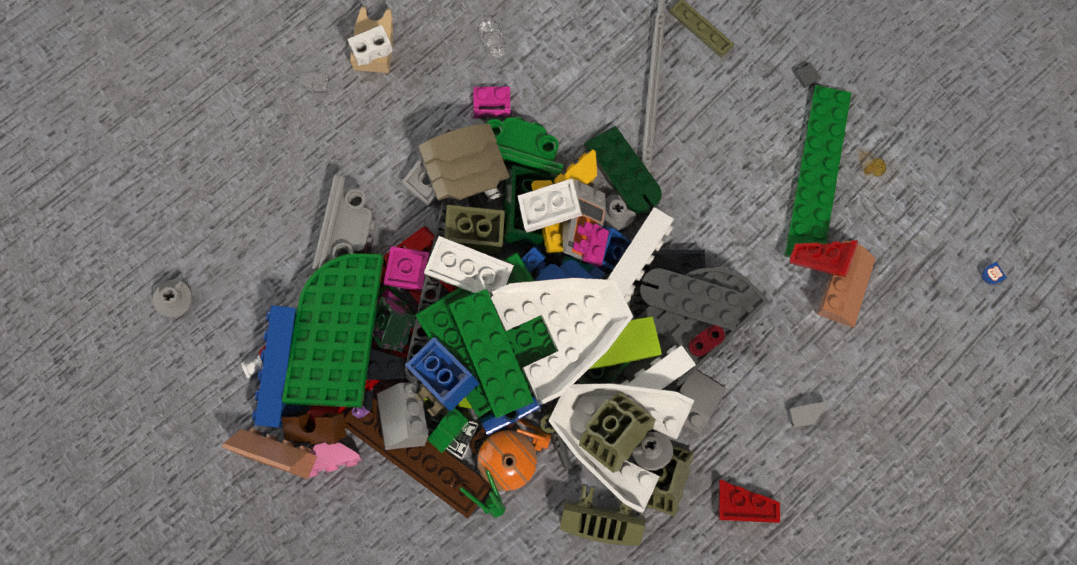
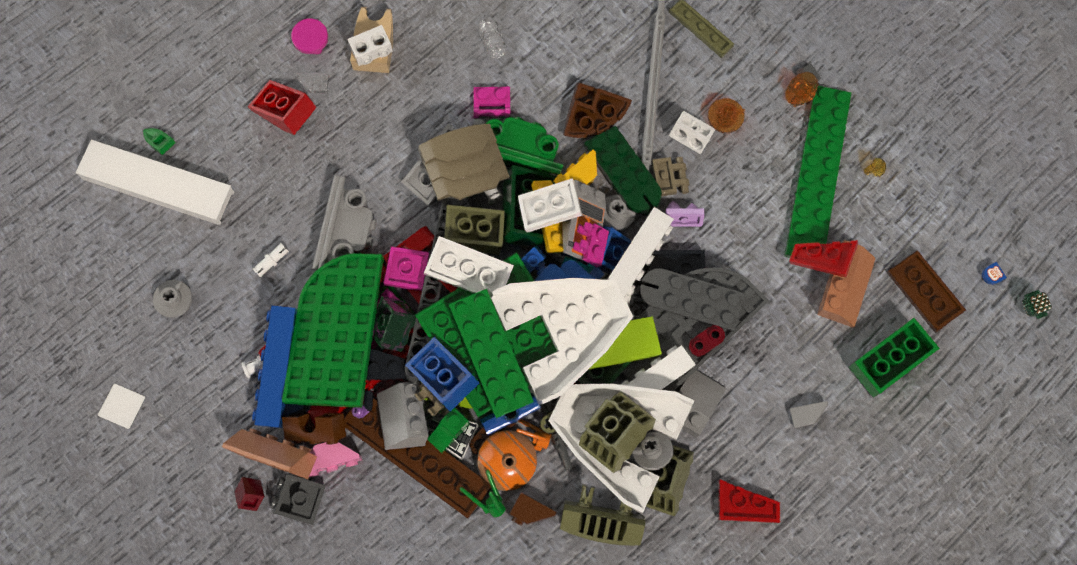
none -> white tile [76,140,234,225]
none -> white sticker [98,384,145,429]
none -> green plate [143,128,176,155]
none -> dark red panel [234,477,265,511]
none -> red slope [248,80,317,135]
none -> white pin [252,243,289,277]
none -> dark grey plate [270,474,326,525]
none -> dark pink tile [291,18,328,55]
none -> reddish brown slope [509,492,557,526]
none -> reddish brown brick [563,83,632,138]
none -> dark tan plate [652,157,690,196]
none -> lavender tile [665,201,704,227]
none -> white brick [669,111,715,154]
none -> clear orange piece [708,98,745,133]
none -> clear orange piece [785,72,818,107]
none -> green brick [848,318,940,398]
none -> reddish brown tile [887,250,966,333]
none -> clear green head [1022,290,1052,319]

